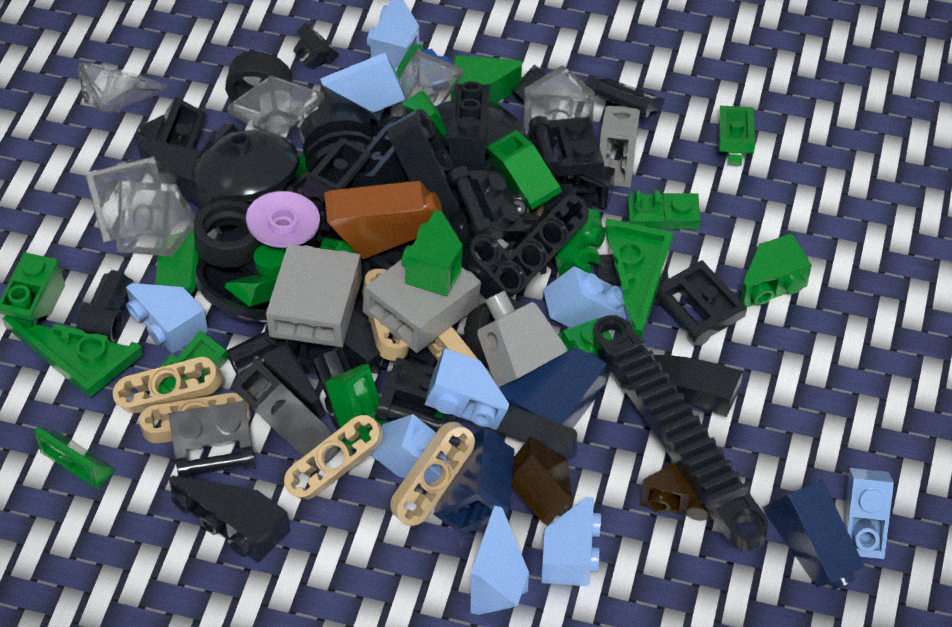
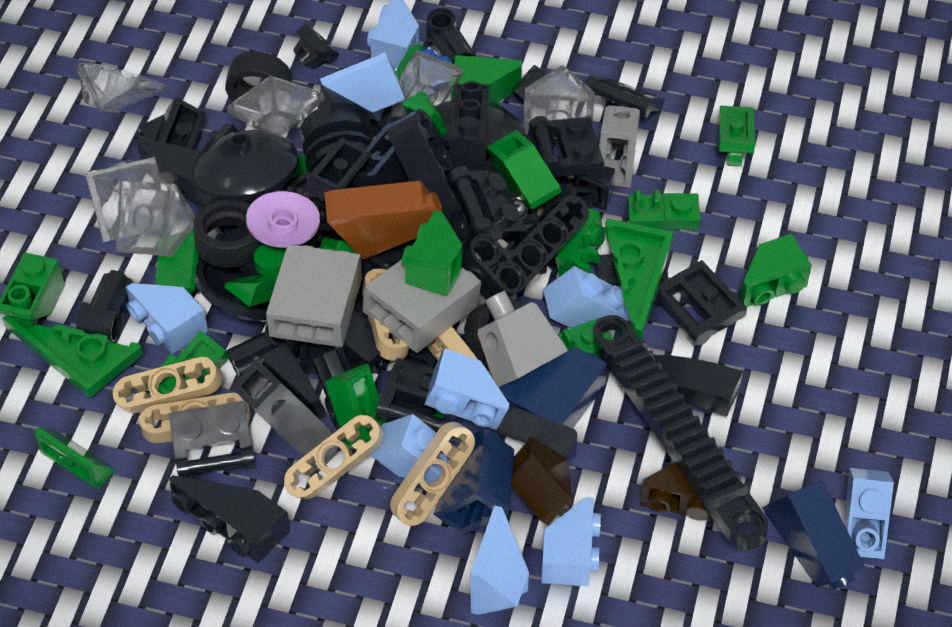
none -> black piece [426,8,476,71]

